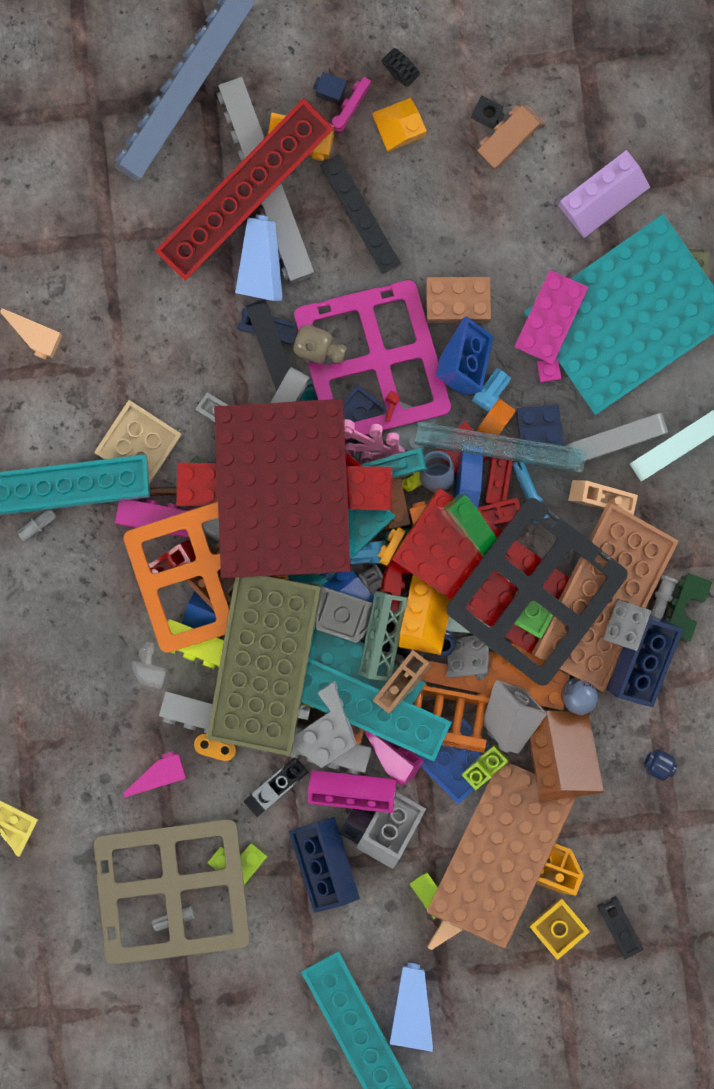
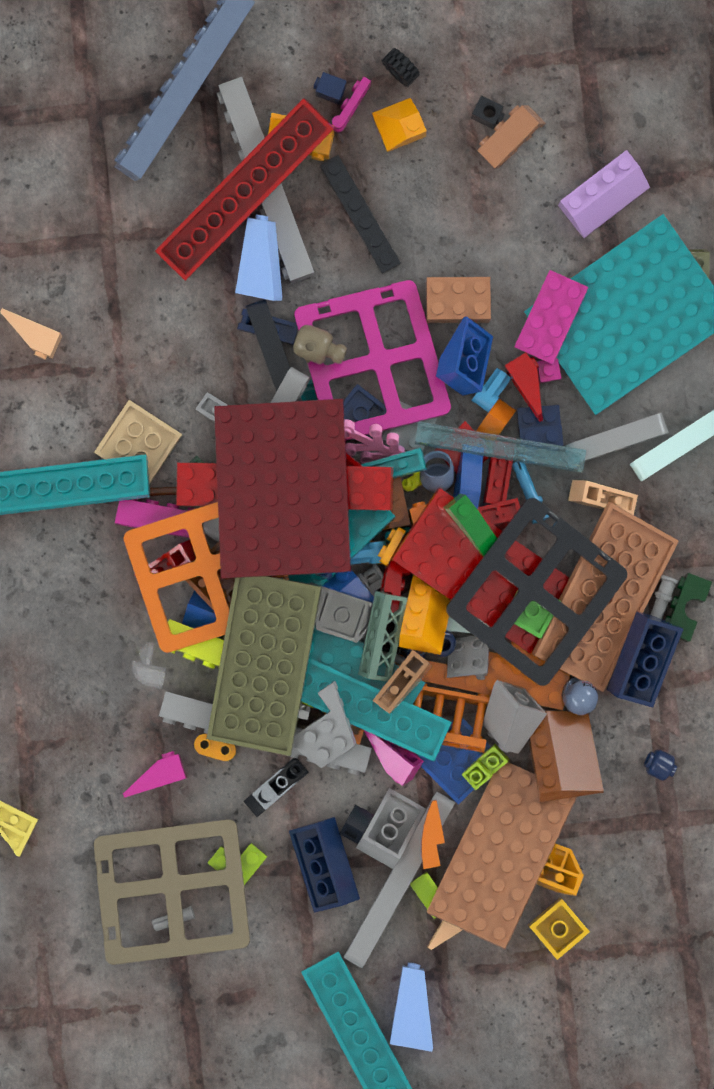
light grey axle [16,509,57,542] -> none
dark pink brick [308,770,396,813] -> none
red hand [385,391,399,422] -> none
black plate [597,896,644,959] -> none
light grey hinge [603,599,651,651] -> none
none -> light grey beam [343,792,455,968]
none -> orange slope [421,800,445,869]
none -> red slope [505,353,543,422]

